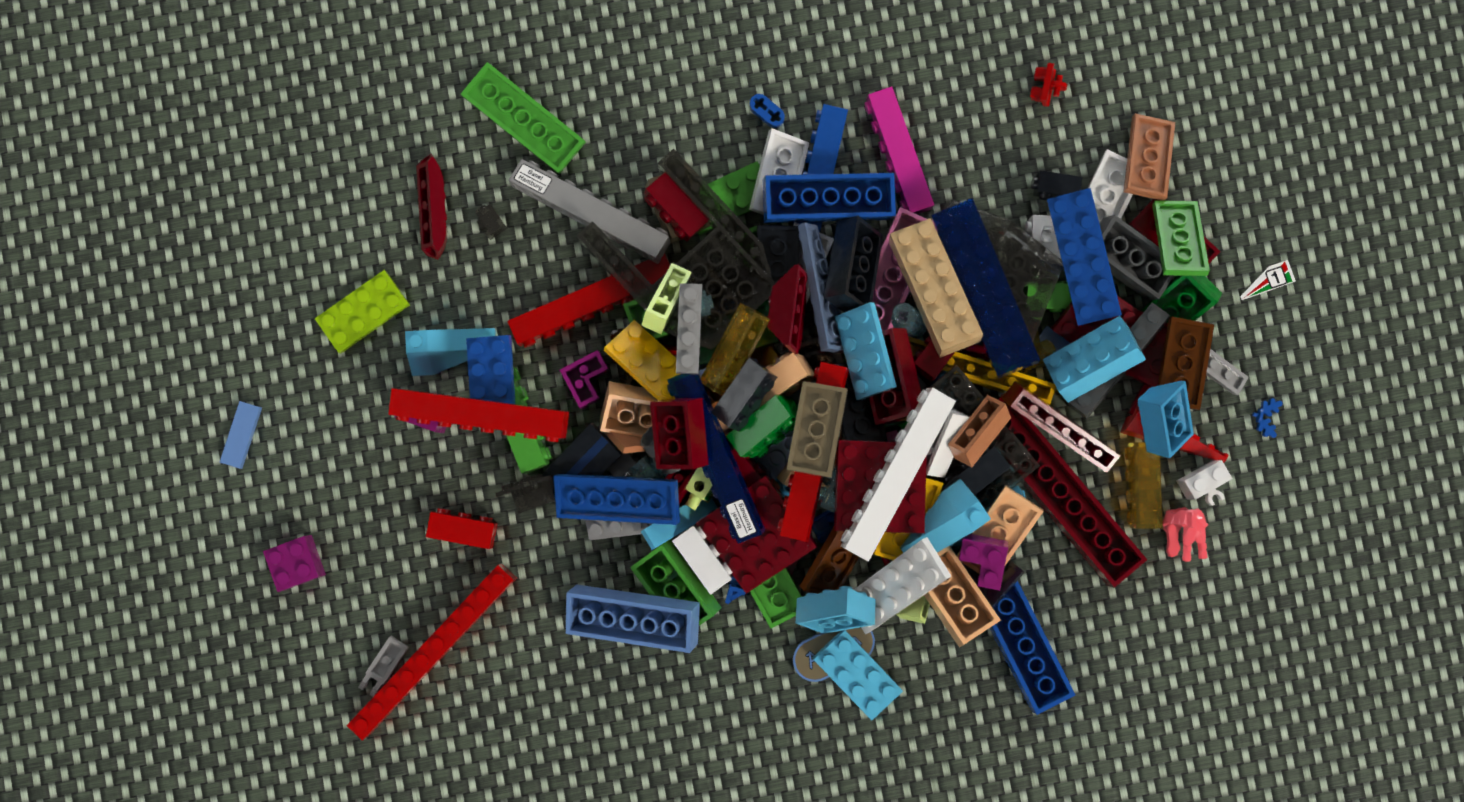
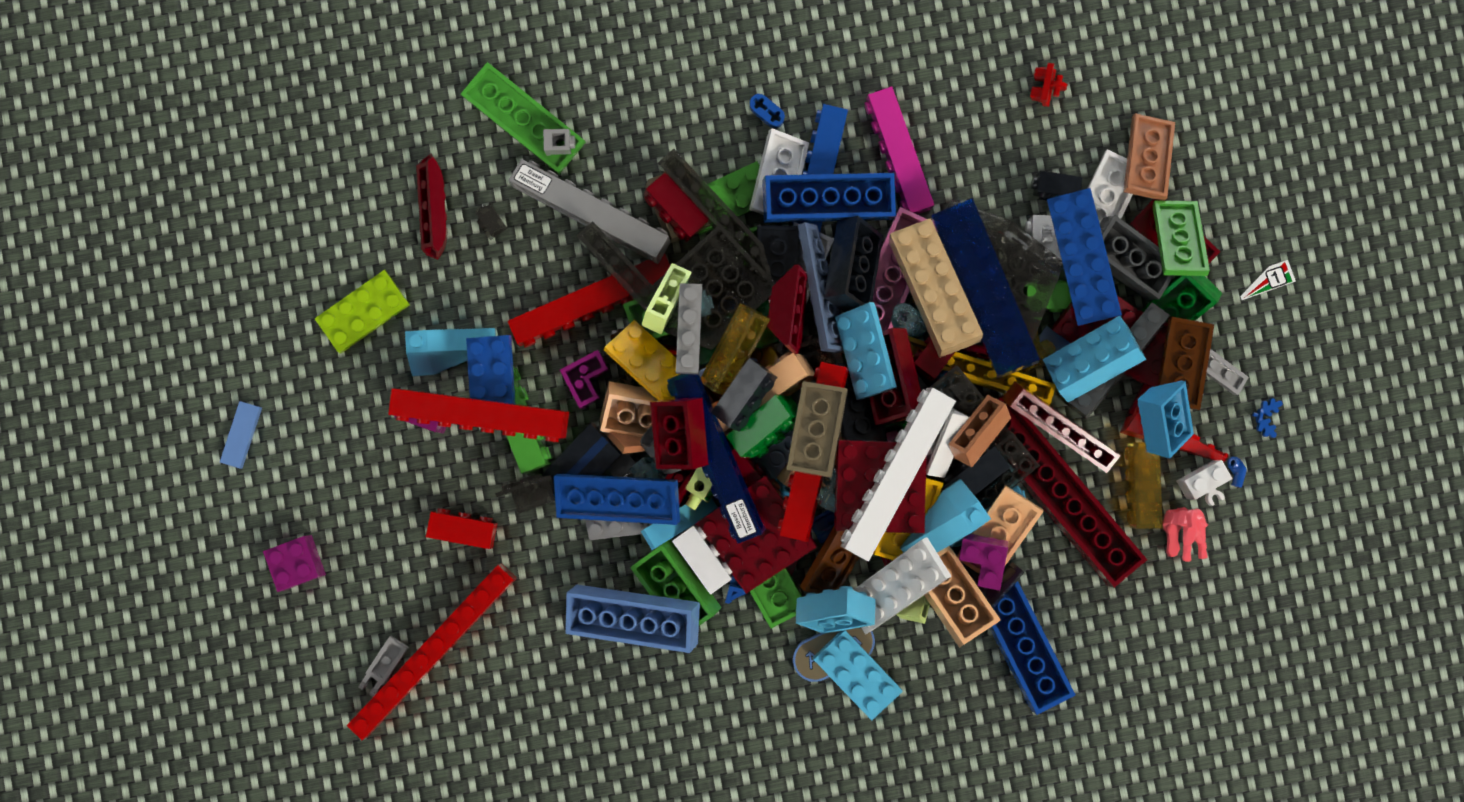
none -> light grey brick [543,129,576,156]
none -> blue arm [1227,457,1247,488]

